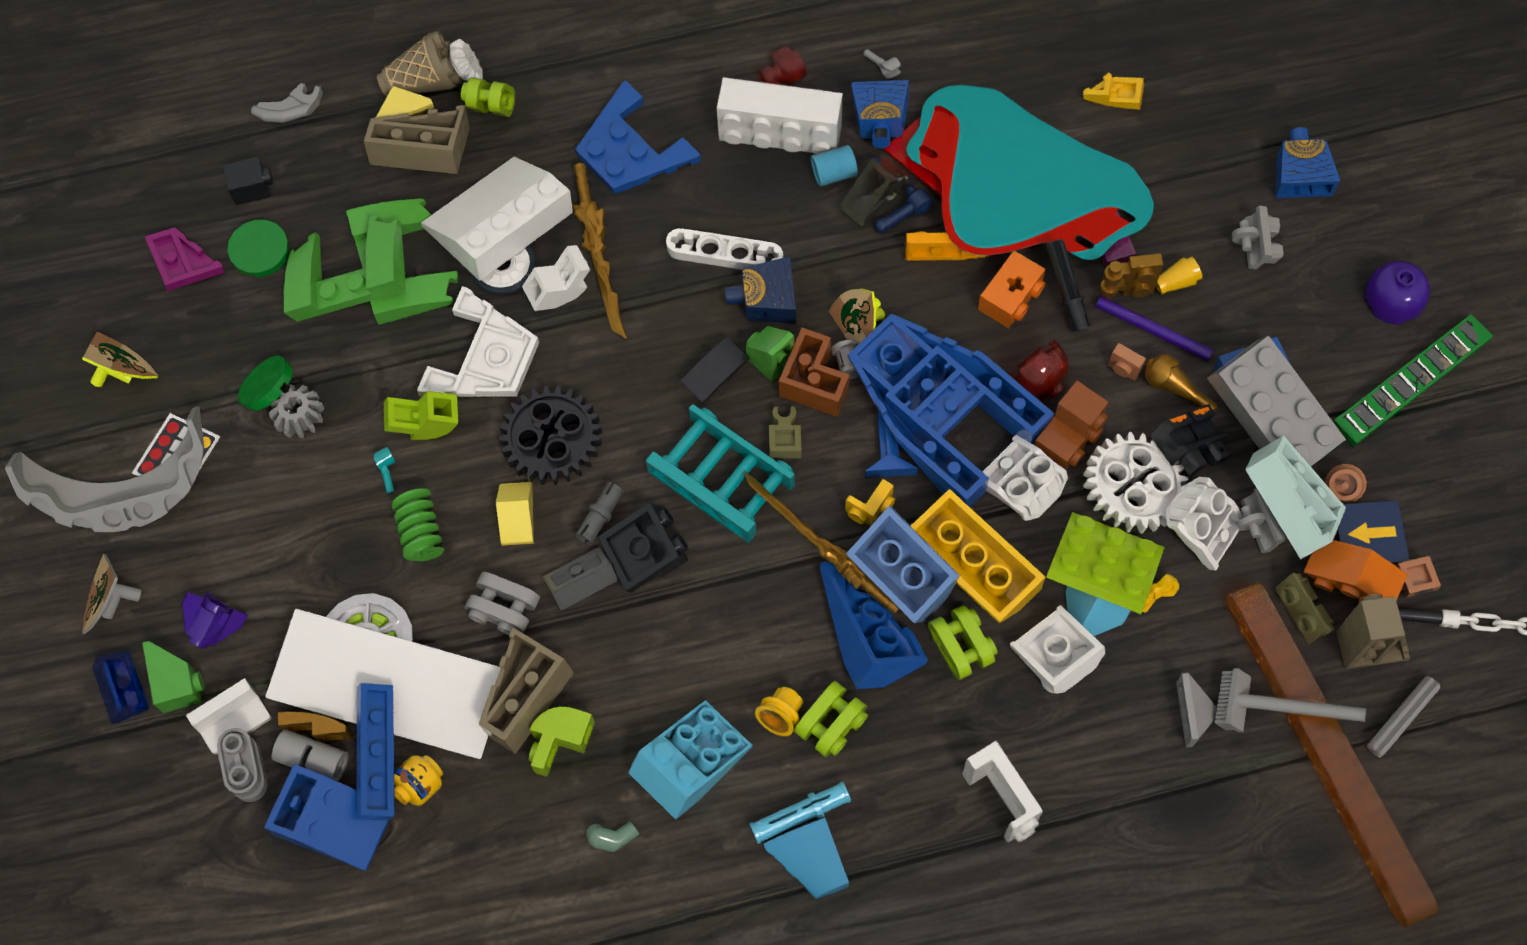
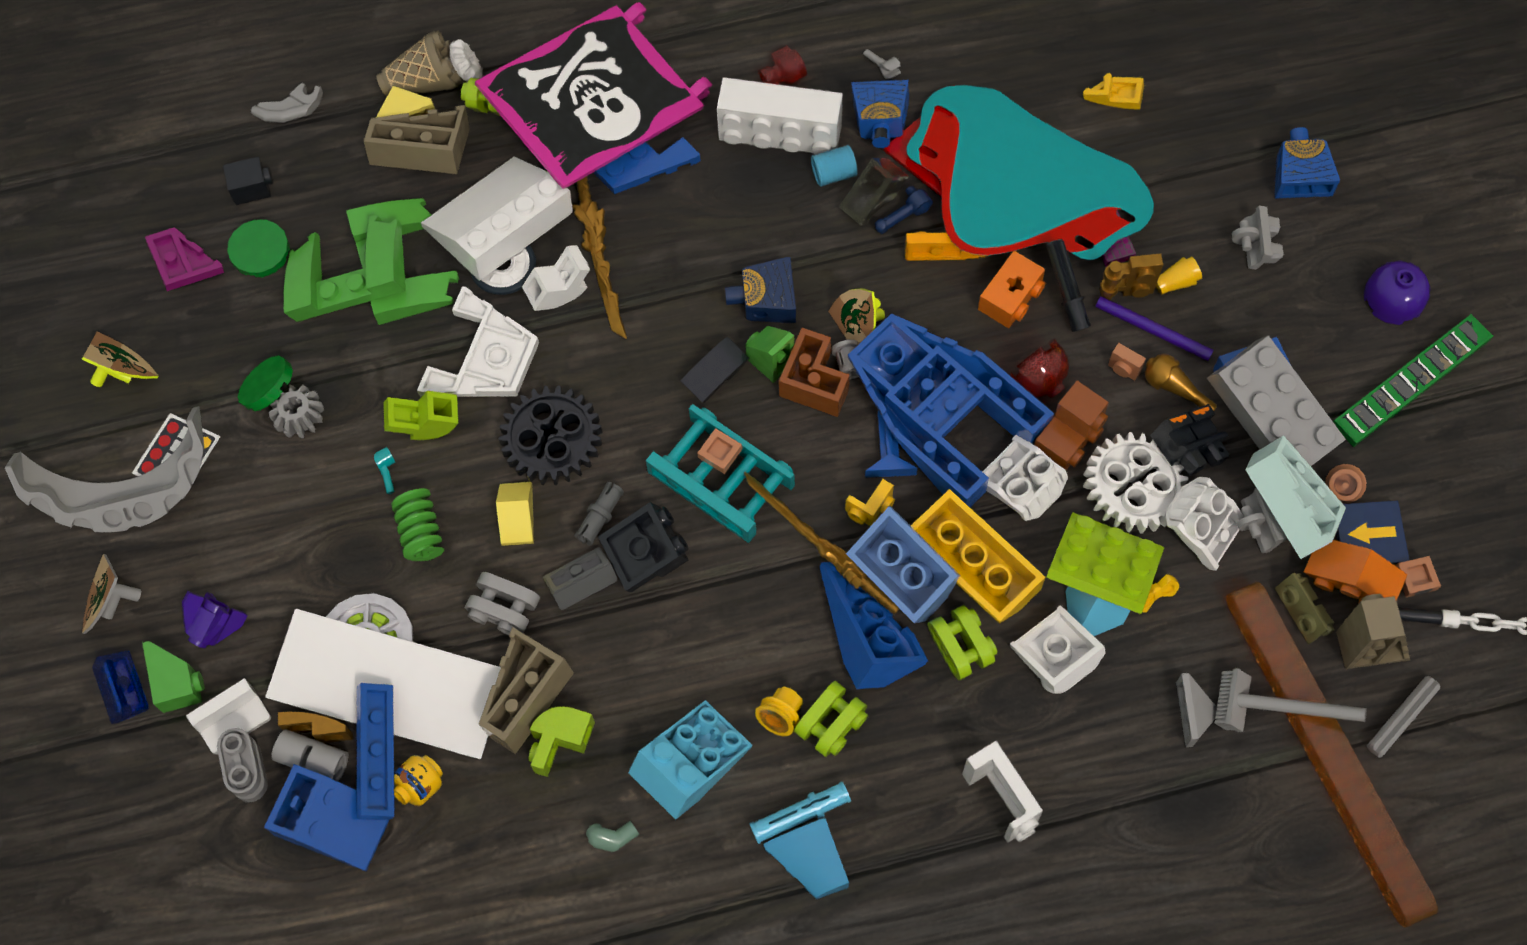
white beam [666,228,783,270] -> none
olive plate [769,407,802,458] -> none
none -> flag [475,2,712,189]
none -> nougat plate [697,428,742,474]

